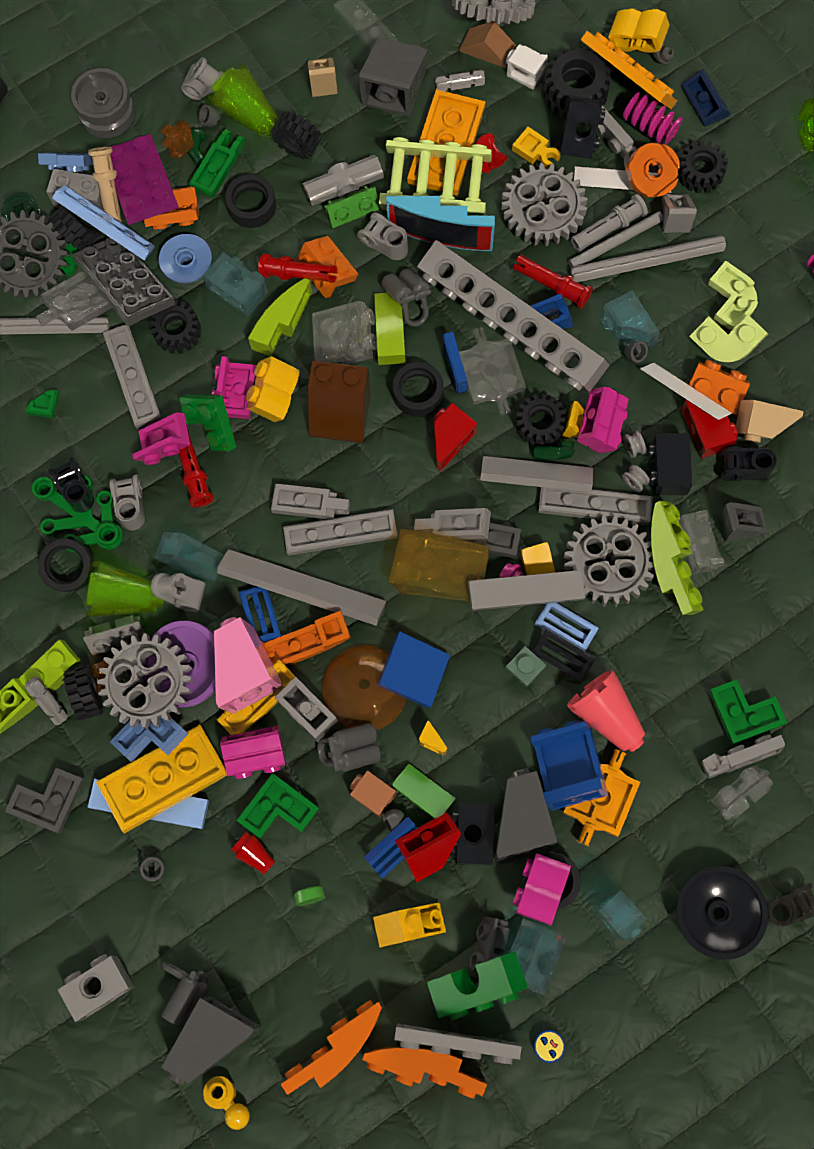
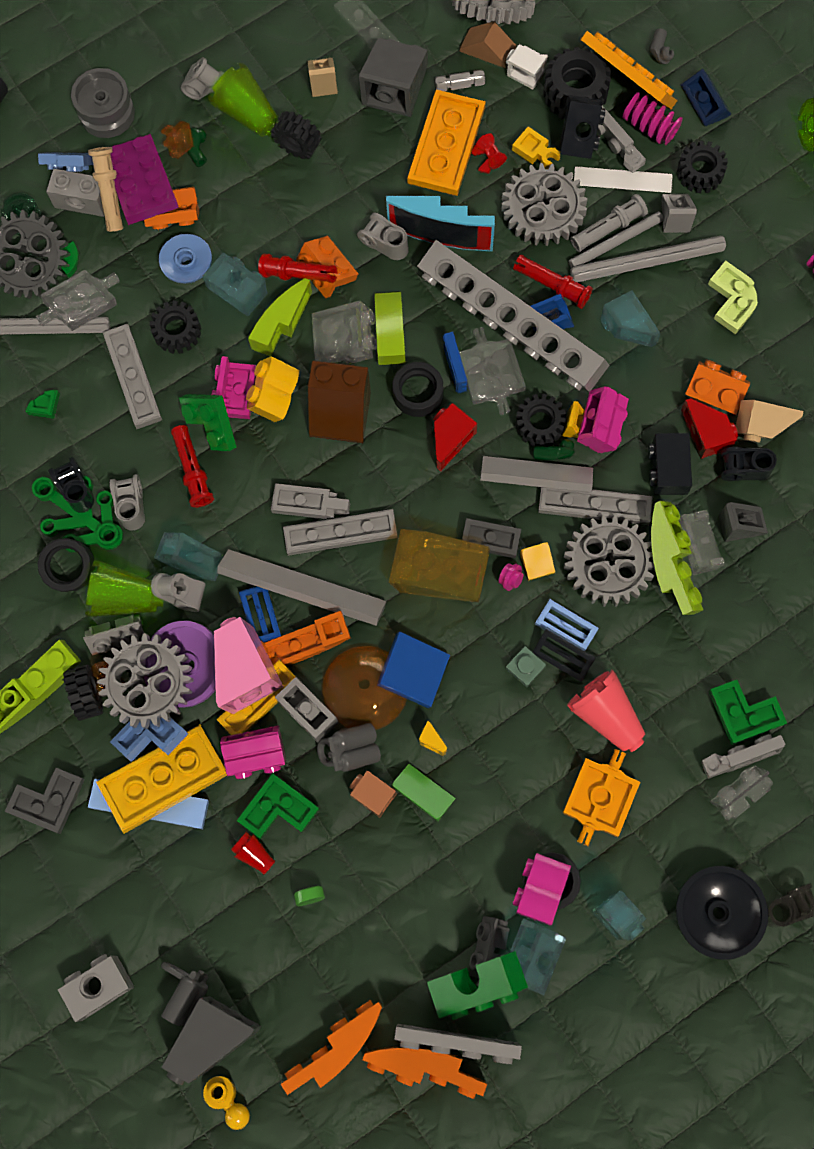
light grey axle [25,677,68,725] -> none
black tyre [50,205,101,250] -> none
light blue tile [52,185,155,260] -> none
dark grey tile [72,237,175,326] -> none
dark pink bracket [132,412,190,465] -> none
dark grey hinge [140,857,164,882] -> none
green hinge [189,129,246,199] -> none
dark grey hinge [199,105,221,127] -> none
black tyre [225,174,276,228] -> none
light grey piece [303,155,384,206] -> none
bright green hinge [324,186,381,228] -> none
blue tile [364,817,417,879] -> none
yellow slope [373,902,446,947] -> none
yellowish green fence [379,137,492,216] -> none
dark grey piece [382,268,431,327] -> none
dark grey hinge [382,809,406,833] -> none
red slope [395,812,461,882] -> none
light grey hinge [414,508,491,541] -> none
black brick [451,803,495,866] -> none
light grey tile [468,570,585,611] -> none
dark grey slope [495,768,557,862] -> none
blue panel [530,720,608,811] -> none
light yellow tile [534,1030,565,1063] -> none
yellow brick [608,9,669,52] -> none
light grey bush [622,465,650,492] -> none
light grey bush [623,430,646,458] -> none
dark grey hinge [624,340,648,363] -> none
orange plate [625,143,680,198] -> none
white sticker [640,363,732,420] -> none
yellowish green plate [689,315,768,363] -> none

